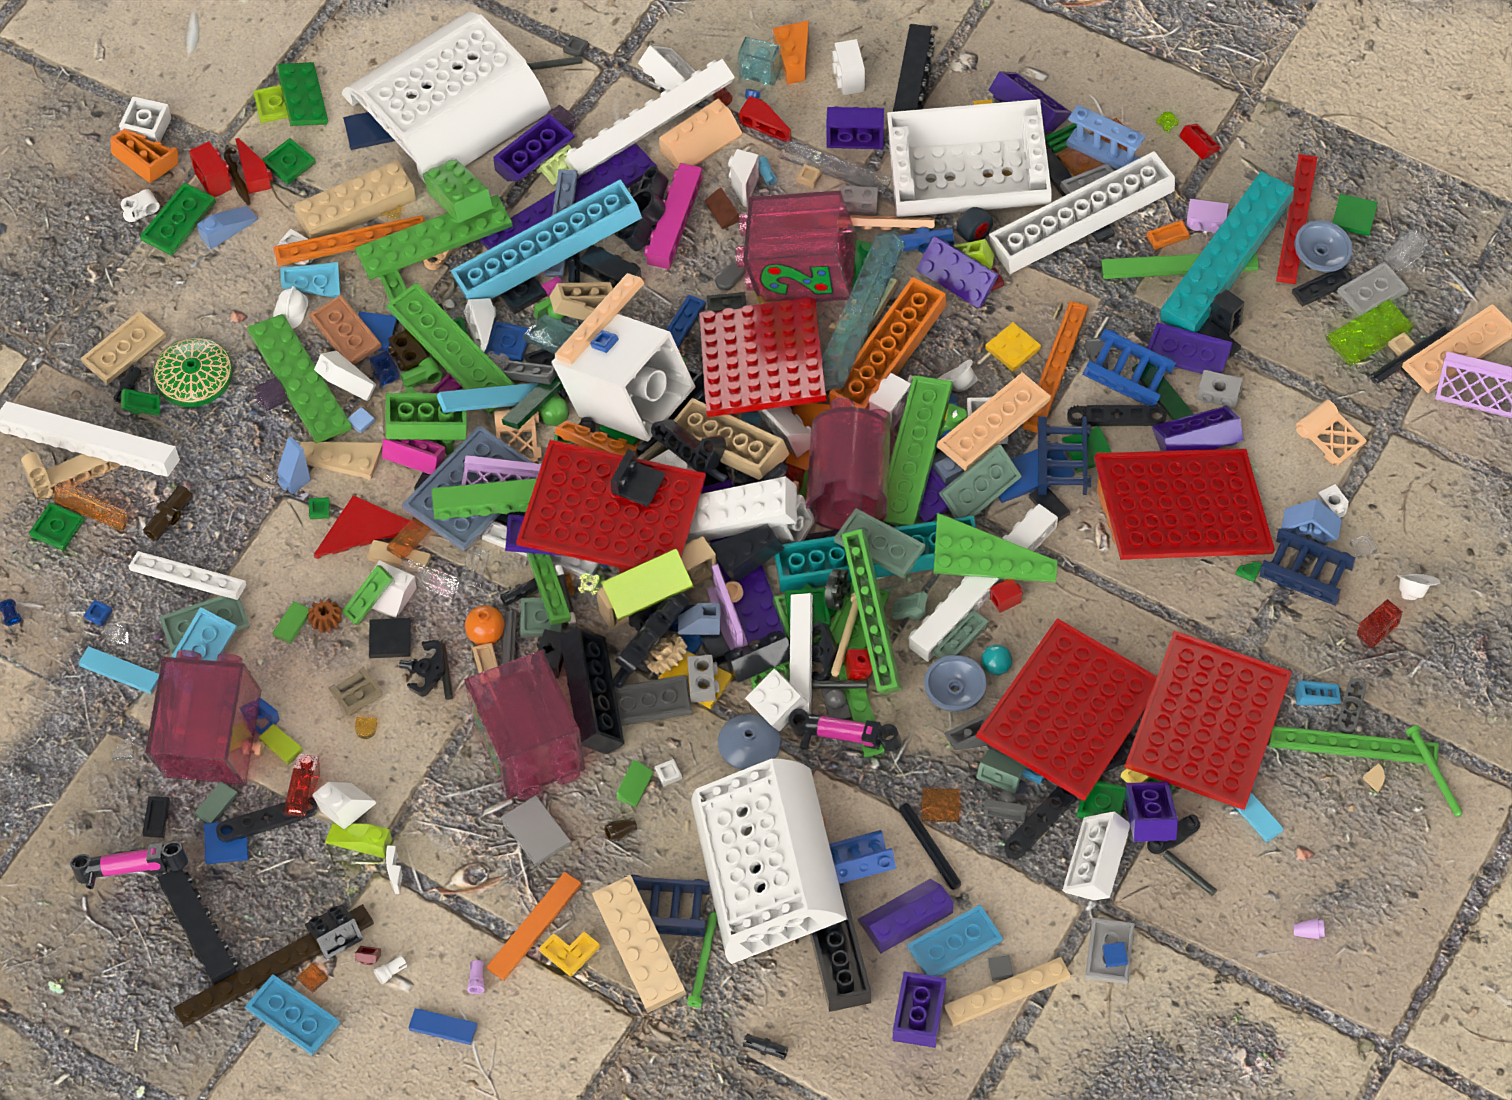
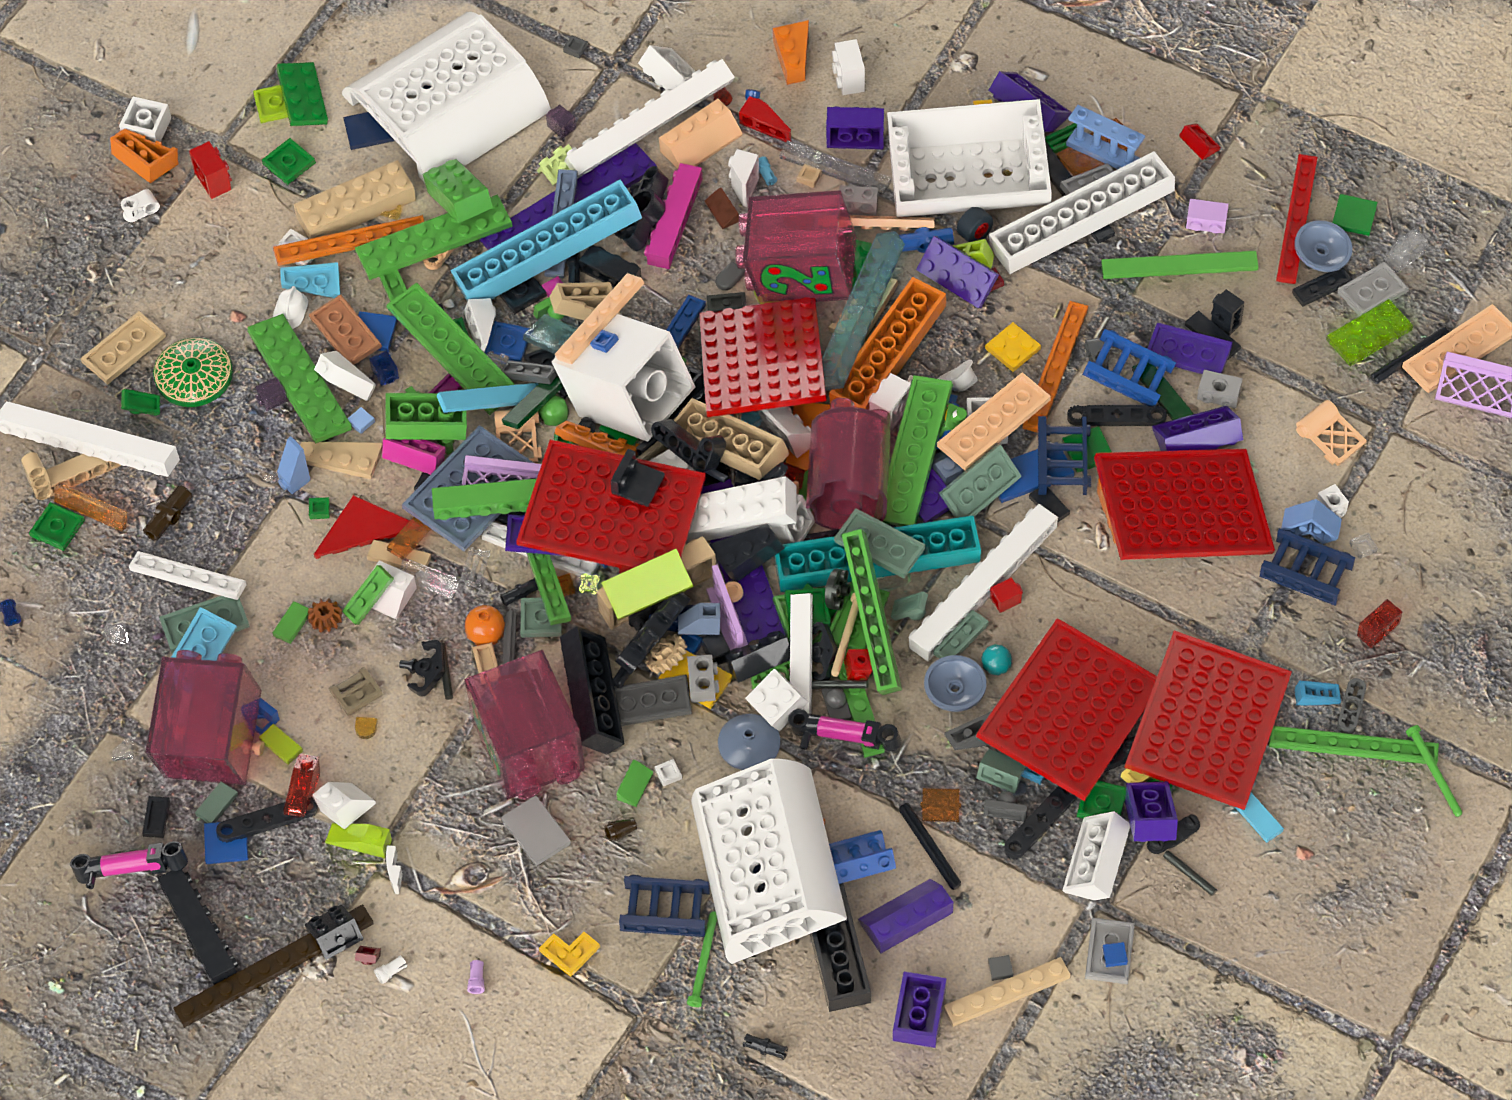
medium azure tile [78,646,160,694] -> none
blue tile [84,600,113,626] -> none
black pin [113,365,141,403] -> none
green plate [140,182,216,256] -> none
medium blue slope [197,206,258,249] -> none
dark brown piece [224,147,251,205] -> none
red slope [235,138,273,194] -> none
dark azure plate [245,974,340,1056] -> none
clear orange tile [297,963,328,993] -> none
black tile [369,618,411,658] -> none
dark brown brick [387,329,427,372] -> none
bright green piece [400,358,443,389] -> none
blue tile [408,1008,477,1045] -> none
orange tile [486,872,582,981] -> none
dark purple slope [493,114,575,181] -> none
pearl dark grey bar [527,56,582,70] -> none
black brick [531,629,565,679] -> none
pearl dark grey bar [554,565,576,625] -> none
tan brick [592,875,686,1013] -> none
clear light blue brick [738,36,782,86] -> none
black brick [893,24,935,112] -> none
dark azure plate [907,905,1003,977] -> none
bright green wing [933,513,1057,583] -> none
orange tile [1146,220,1190,250] -> none
clear neon green plate [1156,112,1179,131] -> none
teal brick [1160,171,1294,333] -> none
green tile [1235,562,1262,583] -> none
lavender cone [1294,918,1325,939] -> none
tan tile [1363,763,1385,793] -> none
tan tile [1388,332,1416,356] -> none
white piece [1397,574,1441,600] -> none

